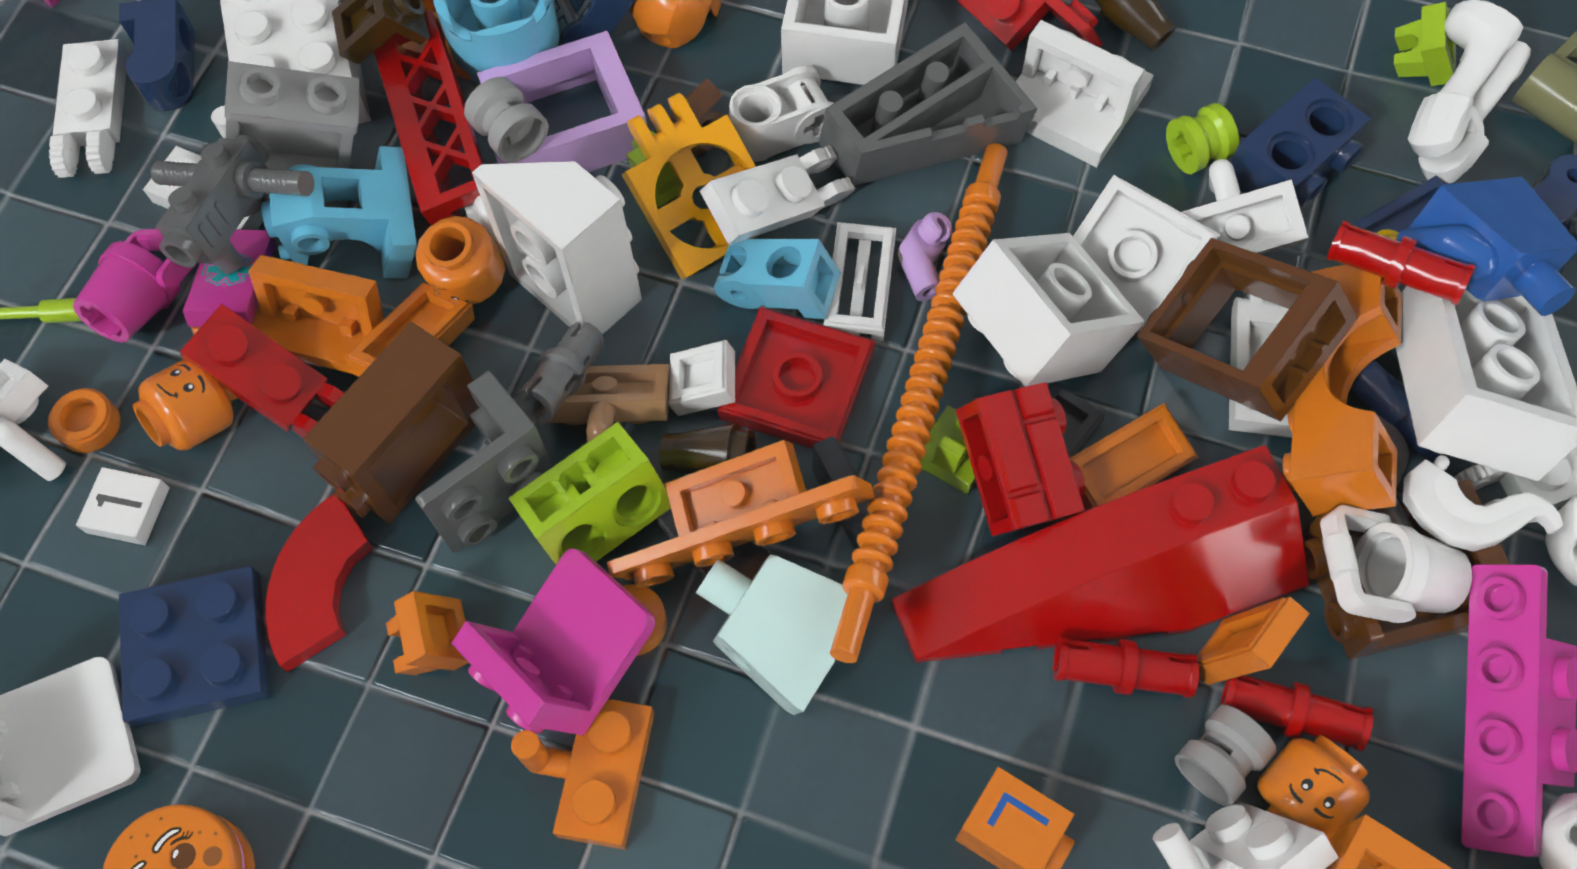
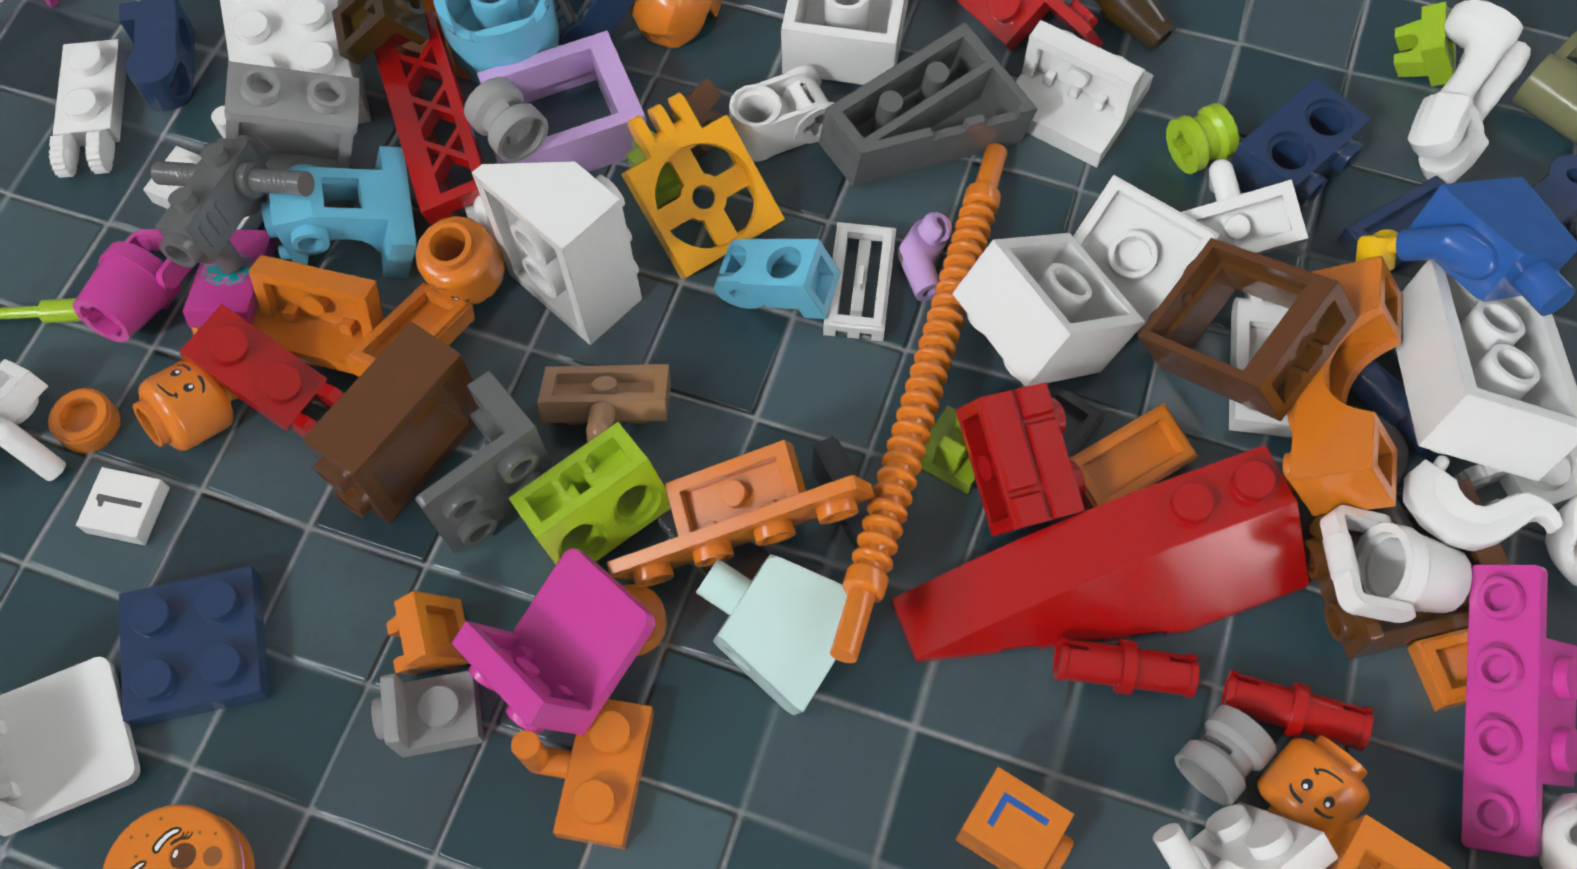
red tile [266,495,373,672] -> none
flat silver pin [514,322,605,425] -> none
dark brown cone [659,423,757,475] -> none
white tile [669,340,735,416] -> none
white hinge [700,145,855,245] -> none
red tile [718,307,876,449] -> none
orange tile [1196,597,1310,685] -> none
red pin [1327,221,1476,306] -> none
none -> light grey bracket [371,671,484,758]
none -> orange tile [1407,628,1468,712]

